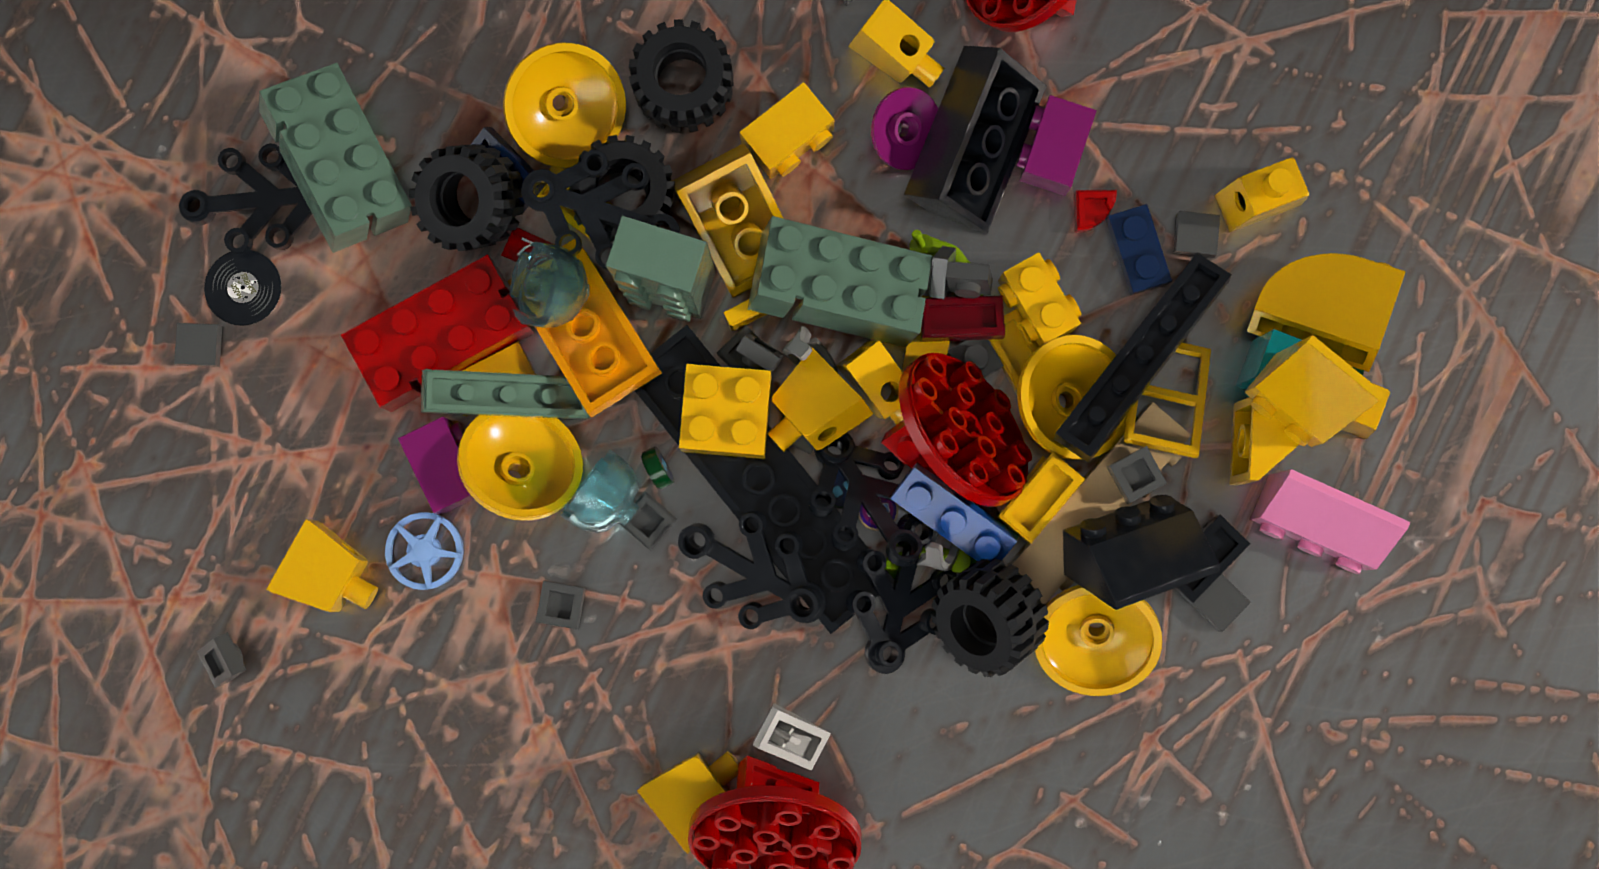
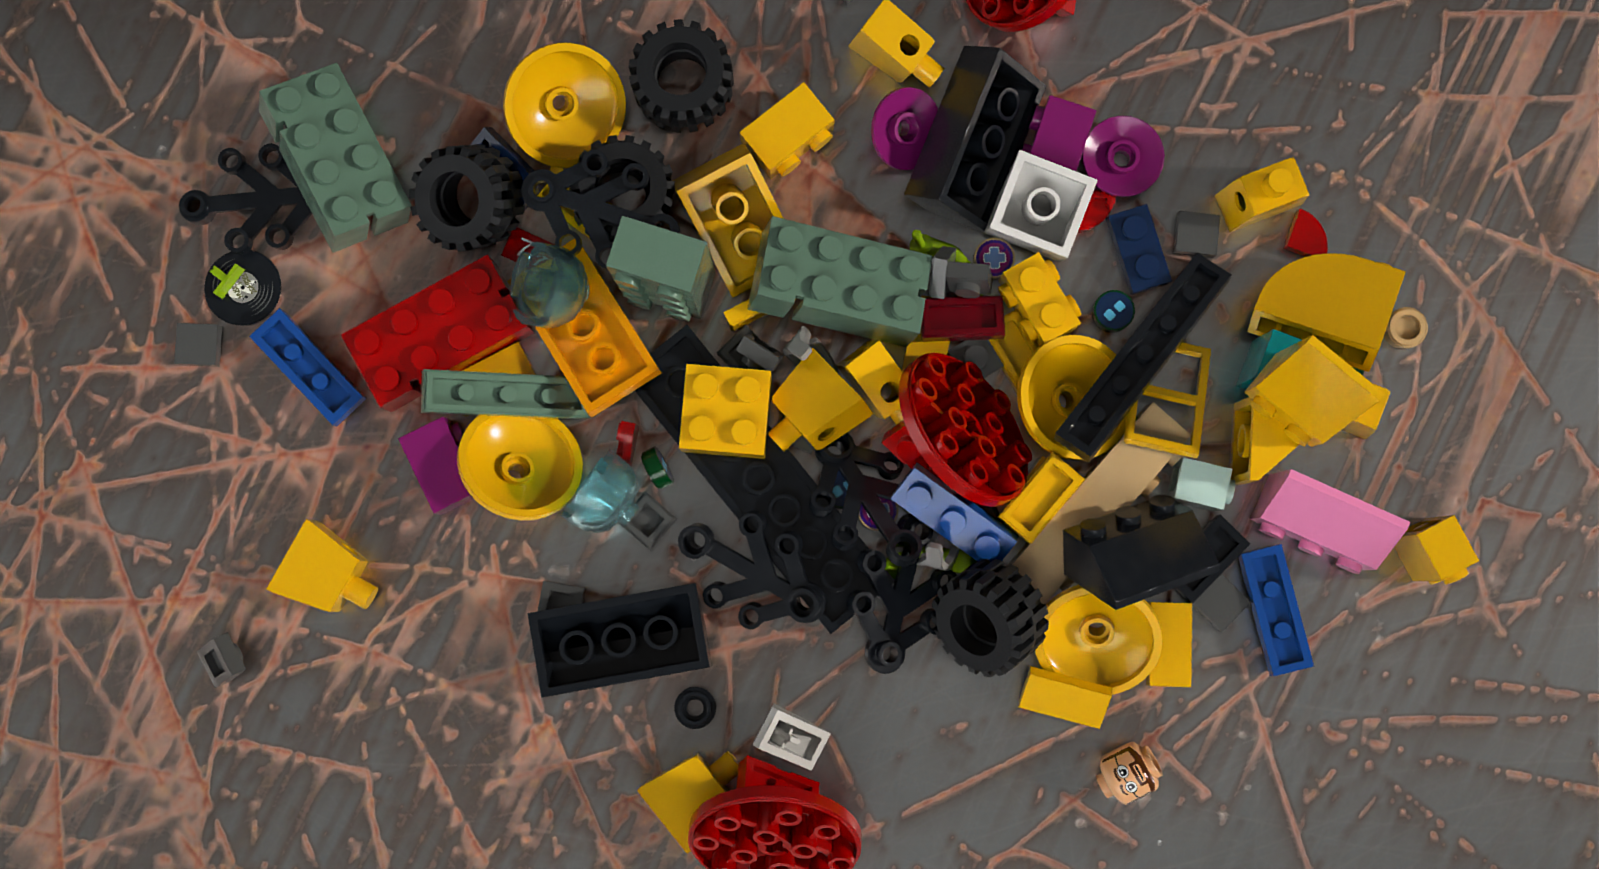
light blue wheel [385,512,464,590] -> none
dark grey plate [1107,446,1167,504] -> none
none -> lime piece [209,263,245,299]
none -> blue plate [249,308,367,427]
none -> black slope [527,583,712,698]
none -> red tile [615,421,639,467]
none -> black plate [674,687,716,729]
none -> tile [973,238,1015,281]
none -> white slope [984,150,1098,262]
none -> yellow tile [1019,666,1112,729]
none -> magenta dish [1082,116,1165,197]
none -> dark blue tile [1092,290,1135,333]
none -> light nougat head [1096,742,1163,805]
none -> yellow tile [1146,602,1192,687]
none -> light aqua brick [1167,457,1235,511]
none -> blue plate [1238,544,1314,676]
none -> red tile [1283,208,1328,257]
none -> tan tile [1384,307,1428,350]
none -> yellow brick [1394,515,1479,585]

